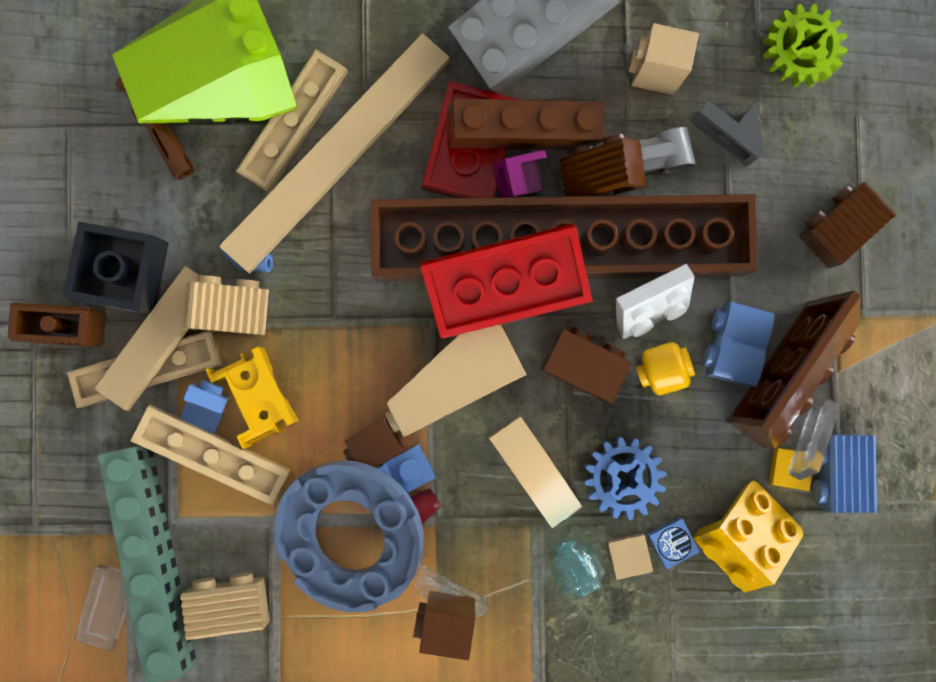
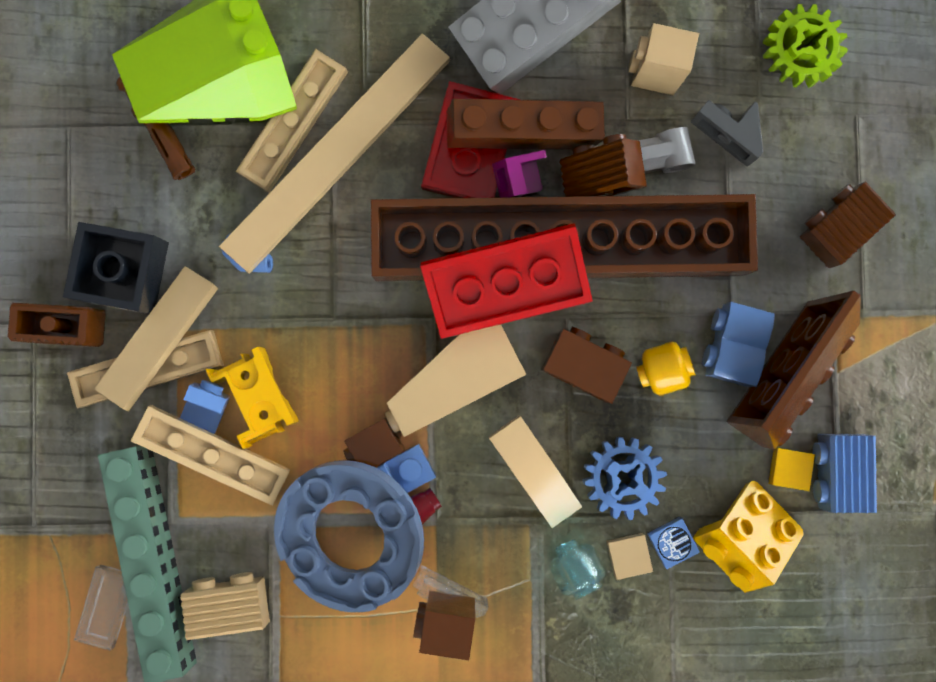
tan brick [183,275,269,335] -> none
white plate [616,264,695,339] -> none
clear tile [788,400,841,480] -> none

